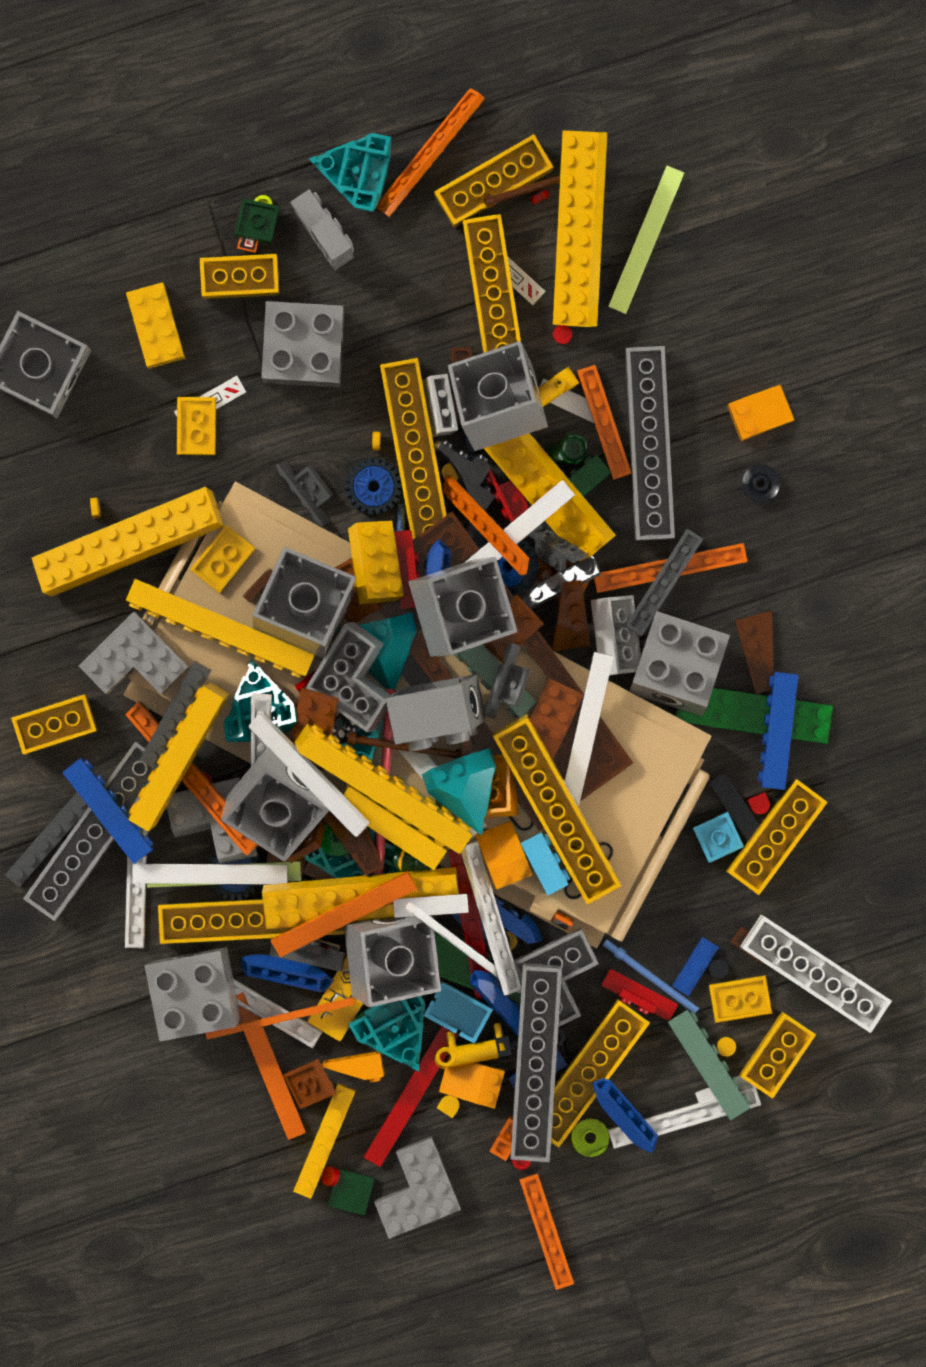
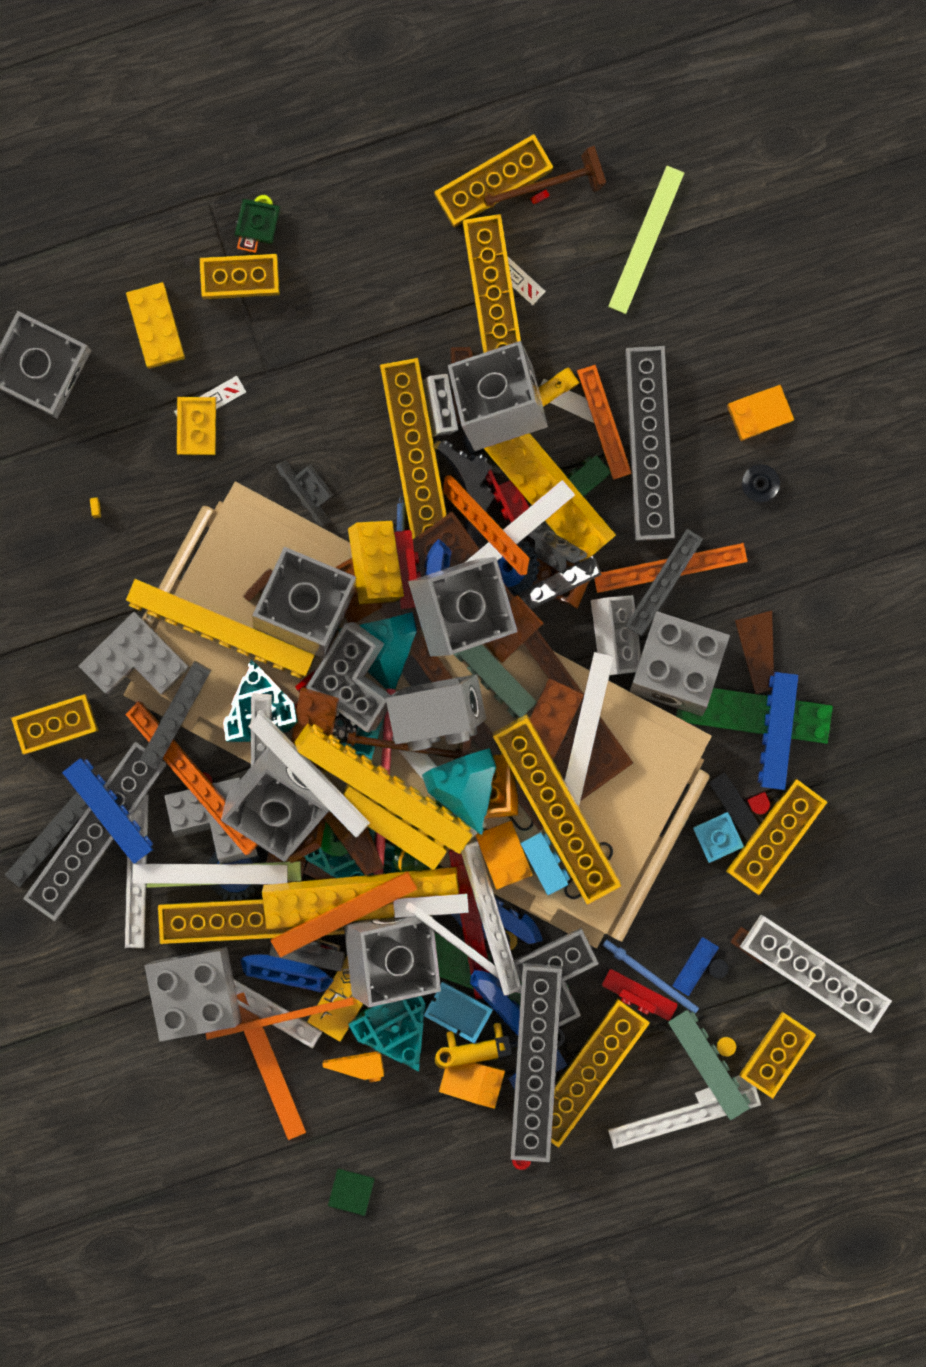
yellow brick [32,487,224,597] -> none
yellow brick [128,682,230,832] -> none
yellow tile [190,525,256,594] -> none
light grey brick [262,301,345,387] -> none
dark orange plate [283,1059,336,1109] -> none
light grey brick [290,189,354,271] -> none
yellow brick [293,1082,356,1199] -> none
teal wedge [309,133,391,212] -> none
red tile [321,1166,340,1186] -> none
wheel [345,458,402,515] -> none
red tile [364,1026,459,1167] -> none
yellow tile [372,431,381,451] -> none
light grey brick [375,1136,461,1239] -> none
orange plate [376,88,485,217] -> none
yellow tile [436,1095,459,1118] -> none
yellow tile [442,463,459,481] -> none
dark grey bracket [484,642,531,719] -> none
orange slope [489,1116,513,1161] -> none
orange plate [519,1173,574,1290] -> none
dark green hair [549,433,588,465] -> none
orange slope [550,910,574,931] -> none
reddish brown wing [551,580,590,652] -> none
yellow brick [553,130,607,327] -> none
red tile [553,325,572,345] -> none
lime tile [571,1118,610,1157] -> none
blue brick [593,1078,658,1153] -> none
yellow tile [709,975,772,1023] -> none

